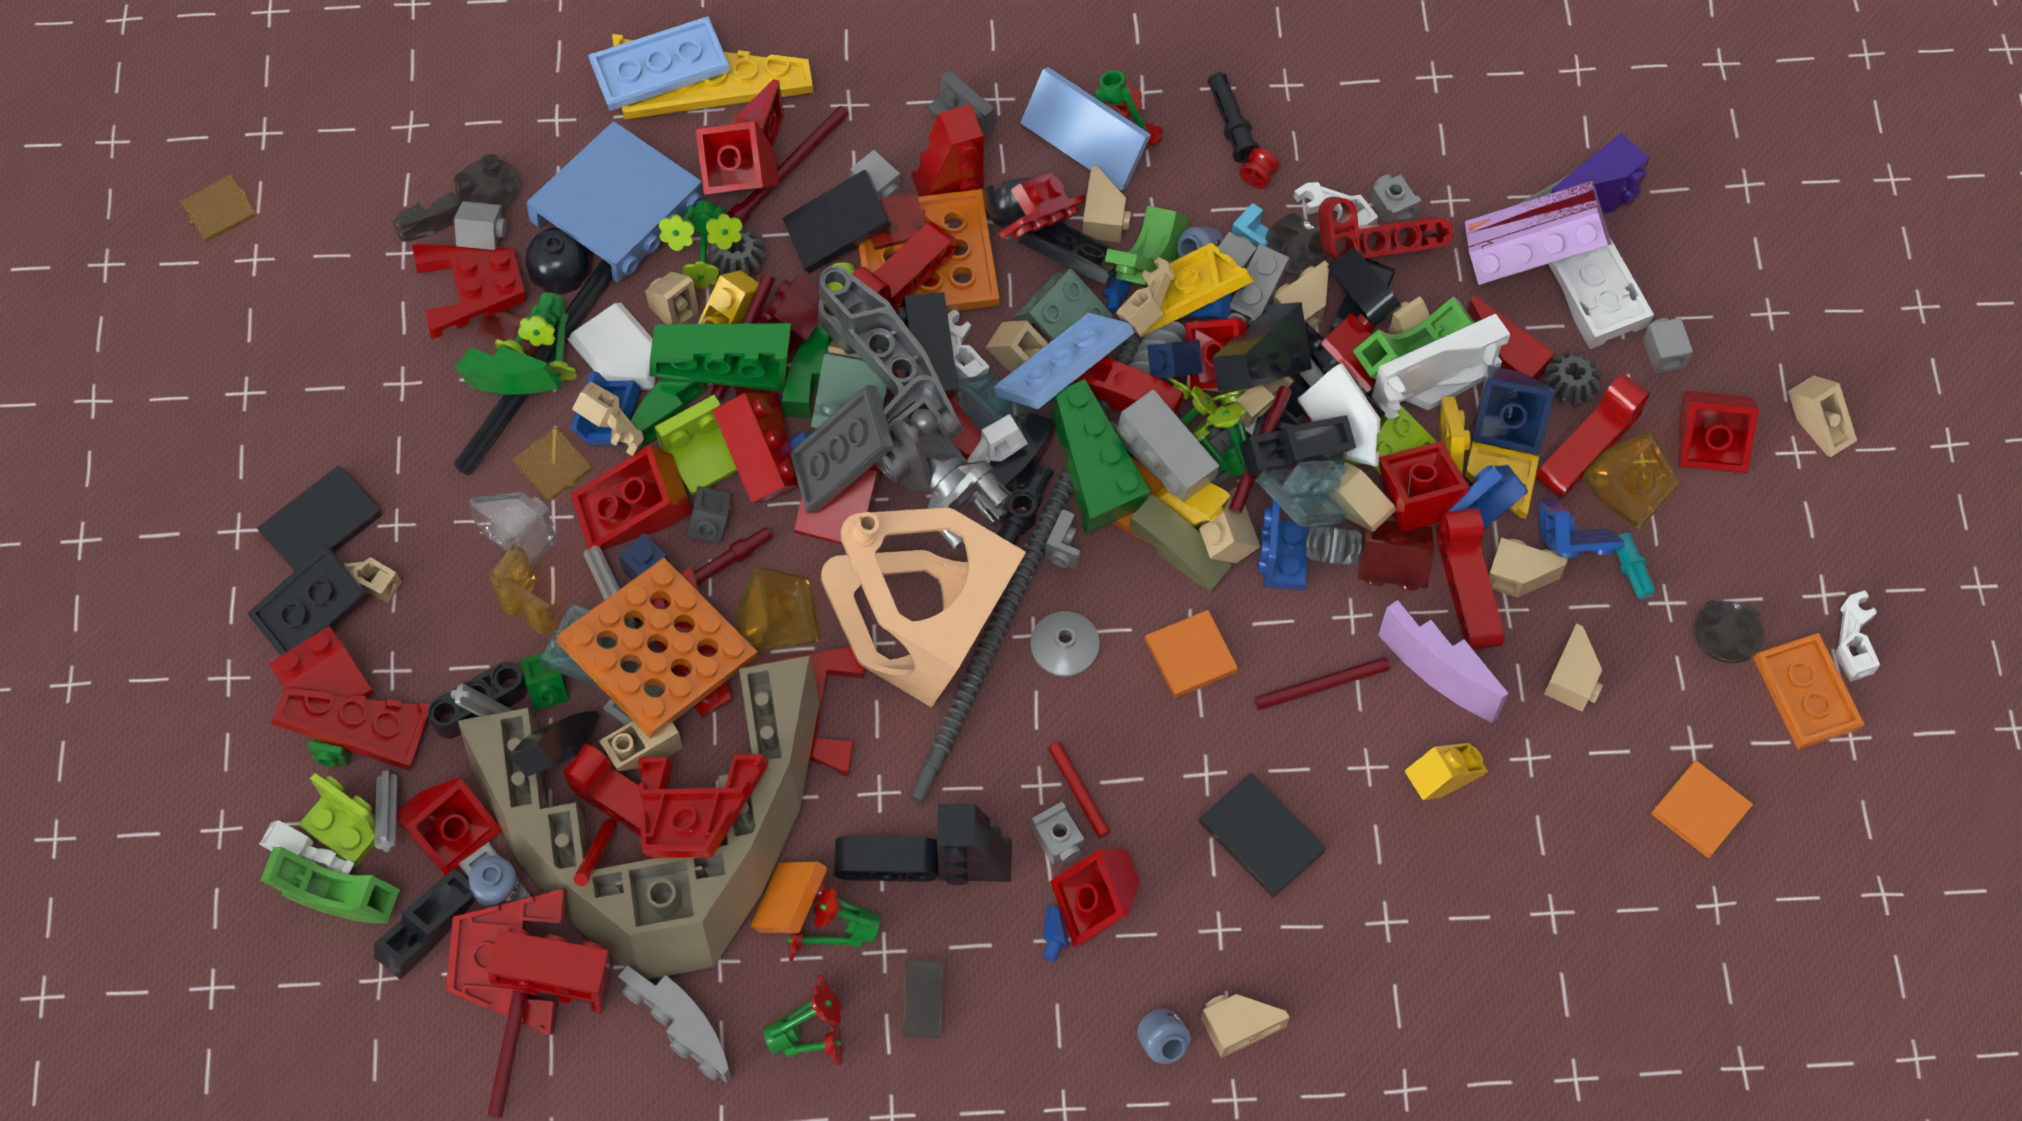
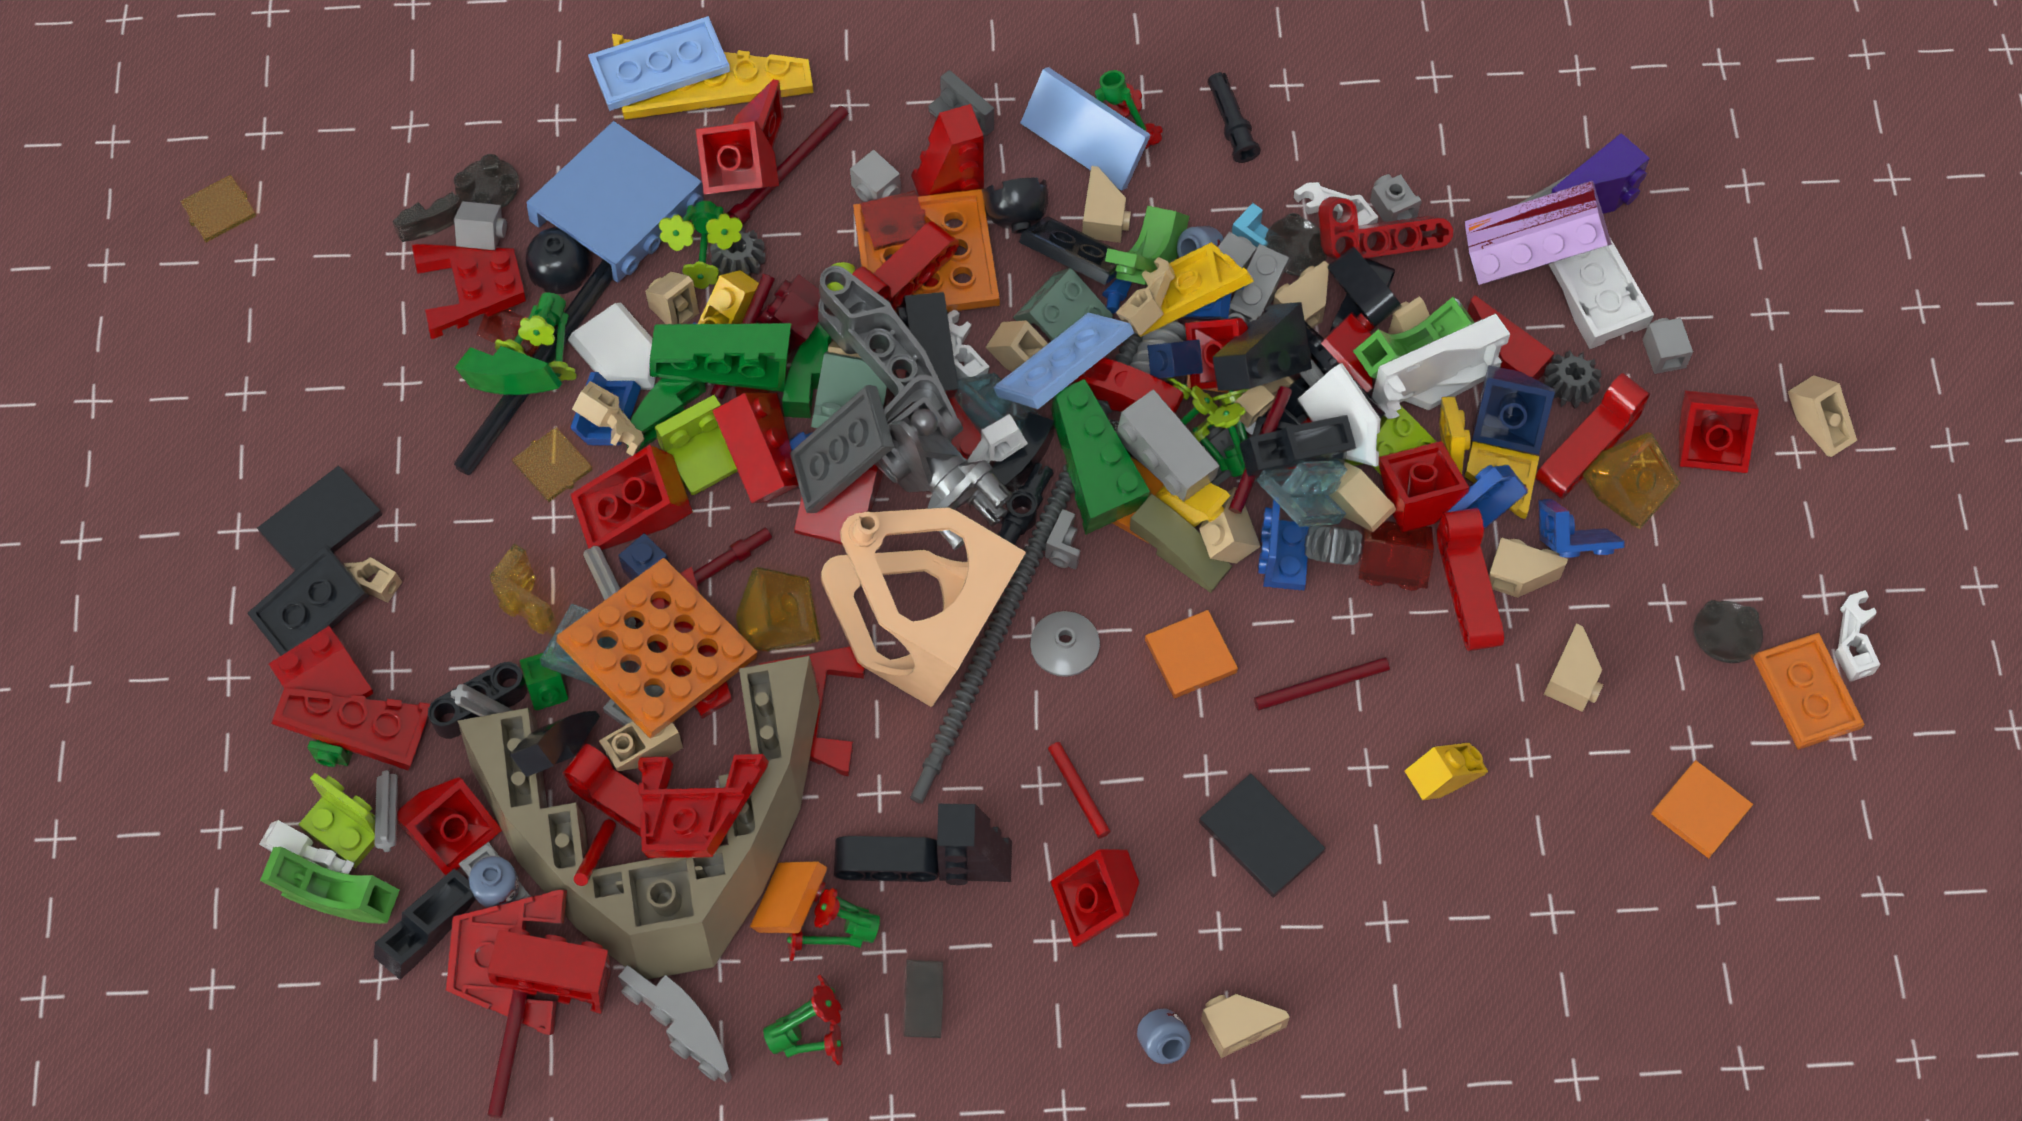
clear slope [467,492,557,569] -> none
dark grey bracket [687,486,731,543] -> none
black tile [783,169,892,273] -> none
red bracket [999,172,1086,240] -> none
light grey brick [1031,801,1084,865] -> none
blue bar [1043,905,1069,962] -> none
red wheel [1239,148,1280,189] -> none
lavender slope [1378,600,1508,723] -> none
teal axle [1614,533,1655,599] -> none

